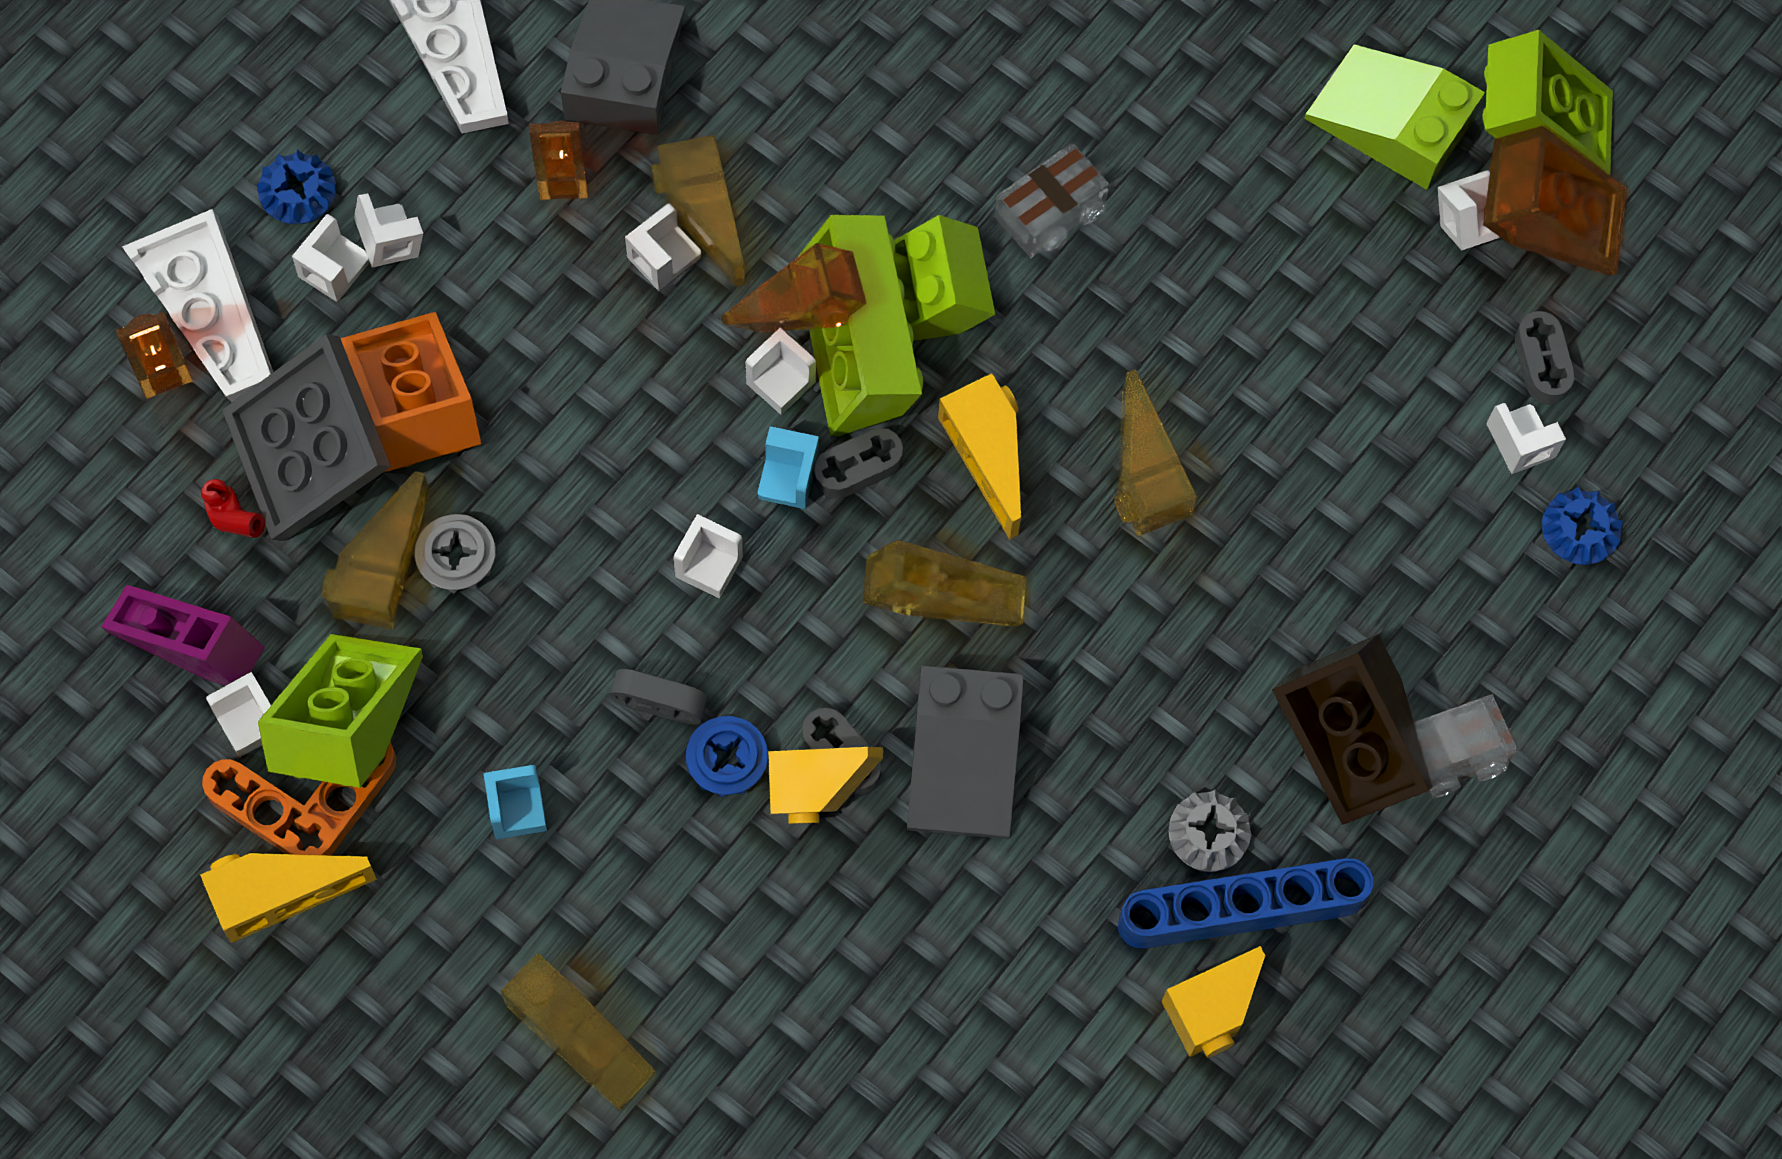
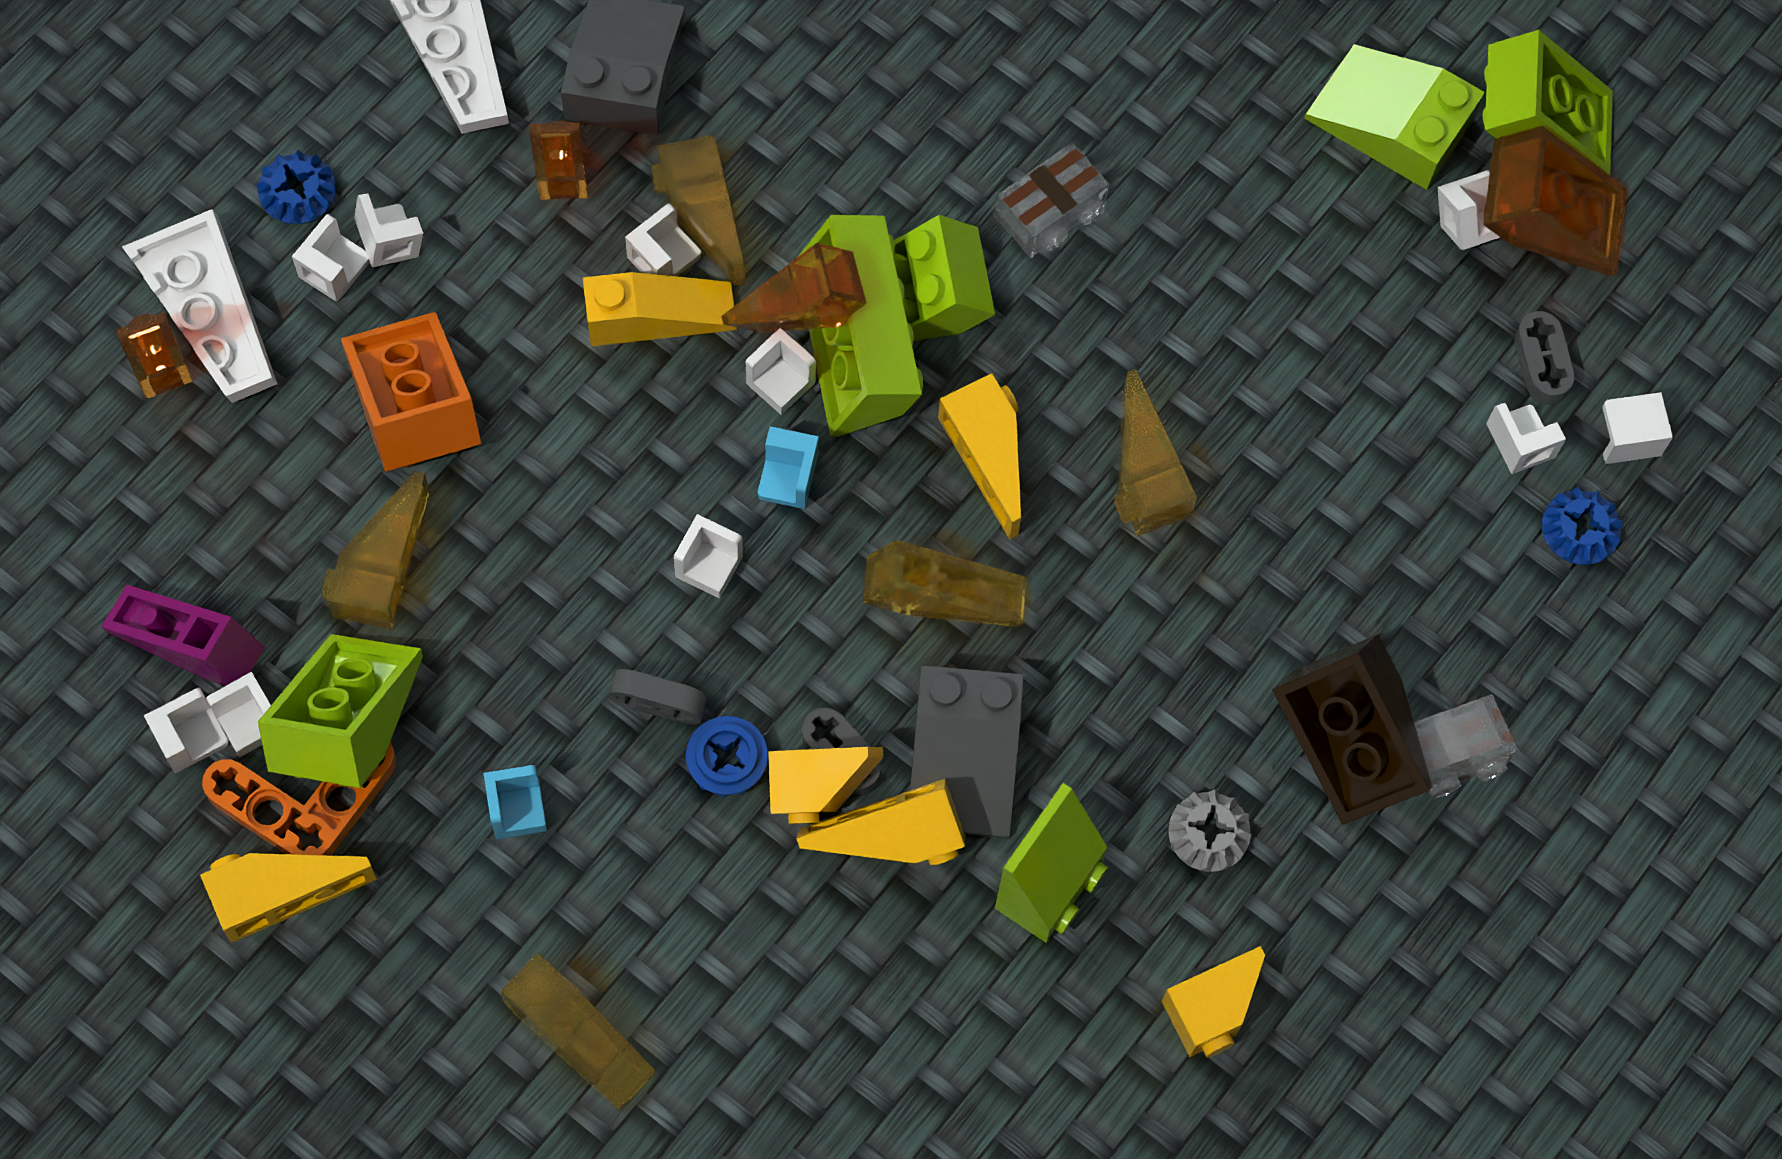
red arm [201,479,265,538] -> none
dark grey plate [222,334,391,541] -> none
light grey gear [415,514,496,594] -> none
dark grey beam [814,428,903,499] -> none
blue beam [1118,858,1374,949] -> none
none -> white panel [144,688,229,774]
none -> yellow slope [583,272,737,347]
none -> yellow slope [796,779,966,865]
none -> lime slope [995,783,1108,943]
none -> white panel [1603,392,1673,464]

